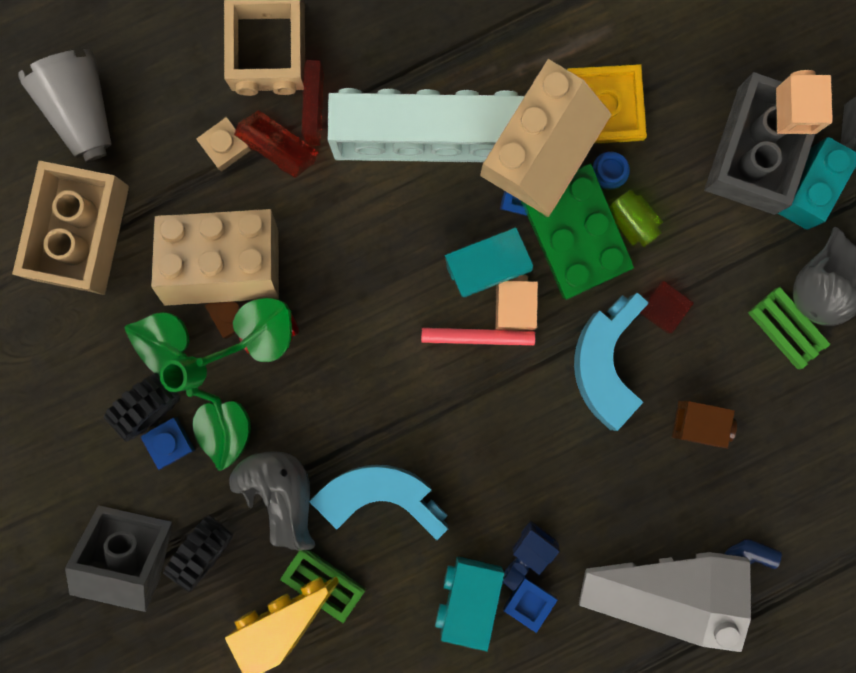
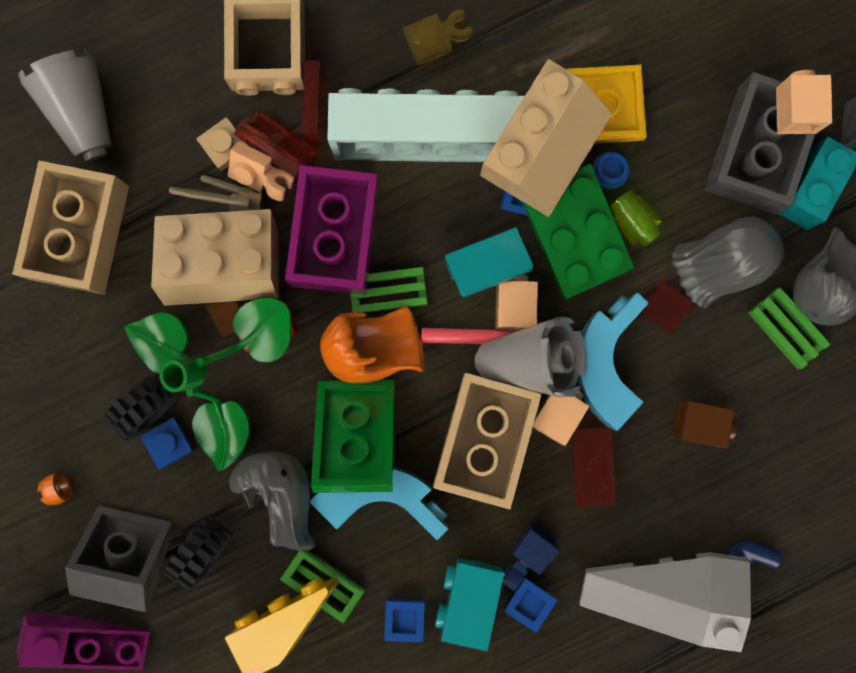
none -> magenta slope [16,613,150,670]
none -> orange hinge [37,472,73,506]
none -> dark tan plant [169,175,264,212]
none -> light nougat plate [228,141,295,201]
none -> magenta brick [285,165,380,295]
none -> green plate [311,380,395,493]
none -> orange piece [320,306,425,383]
none -> bright green tile [350,267,428,314]
none -> blue plate [384,598,425,642]
none -> clear yellow plate [403,9,473,66]
none -> tan brick [433,373,542,509]
none -> light grey cone [475,317,587,397]
none -> light nougat brick [533,392,589,446]
none -> clear red plate [571,427,616,507]
none -> dark grey piece [672,217,784,309]

